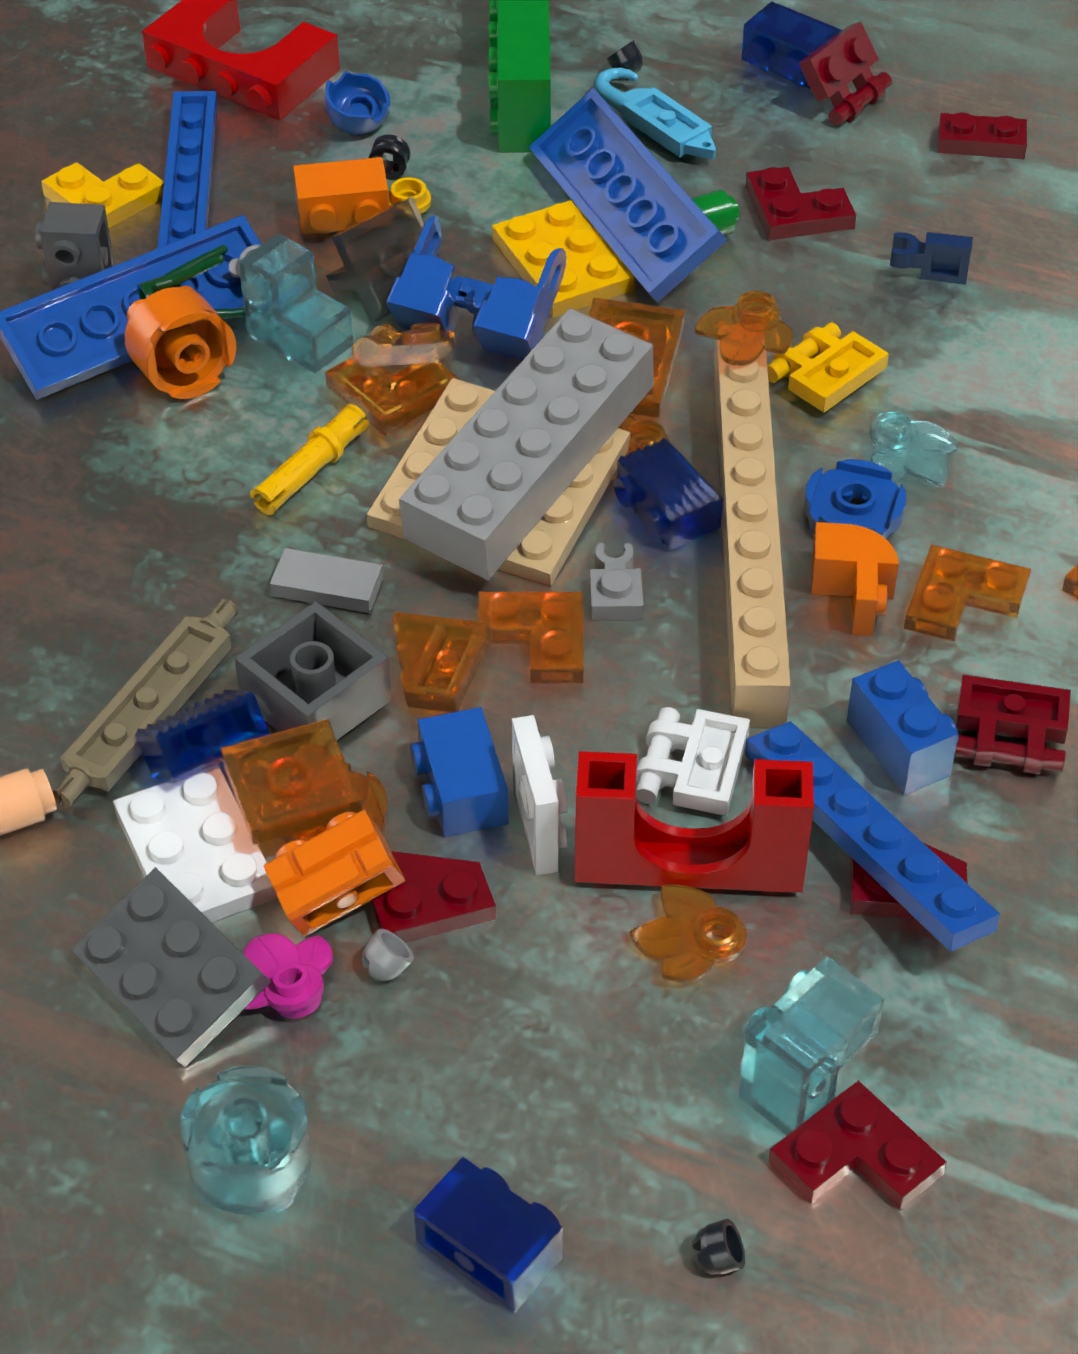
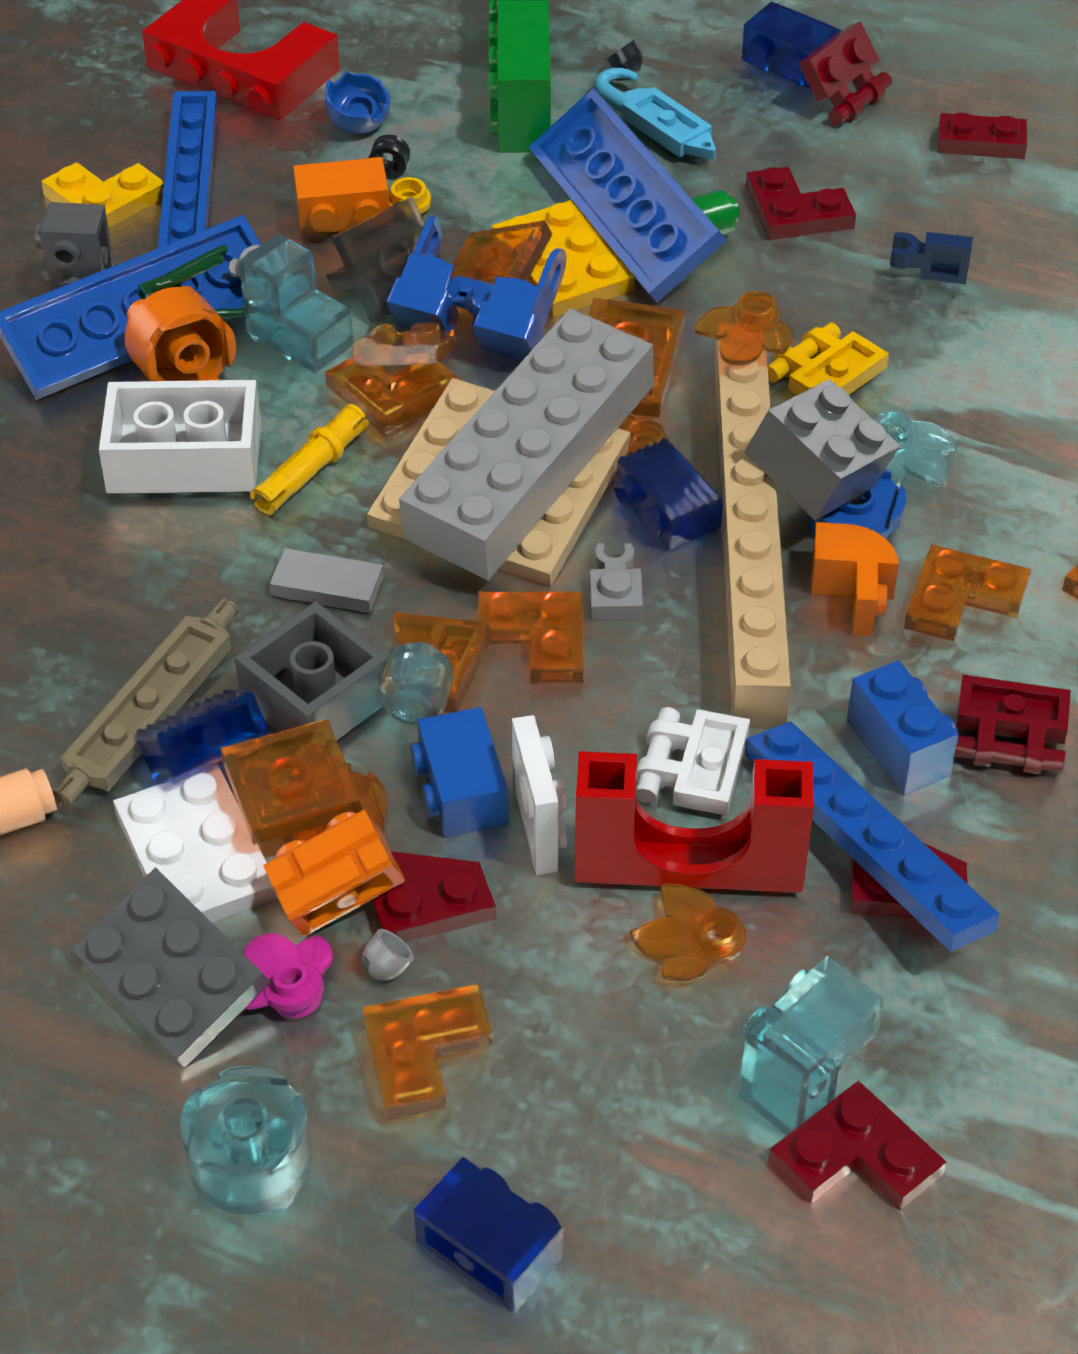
black hinge [692,1219,745,1274] -> none
none -> white brick [99,380,261,493]
none -> clear orange plate [362,984,493,1121]
none -> clear light blue head [378,642,454,725]
none -> clear orange plate [450,220,553,285]
none -> dark grey brick [744,379,901,520]

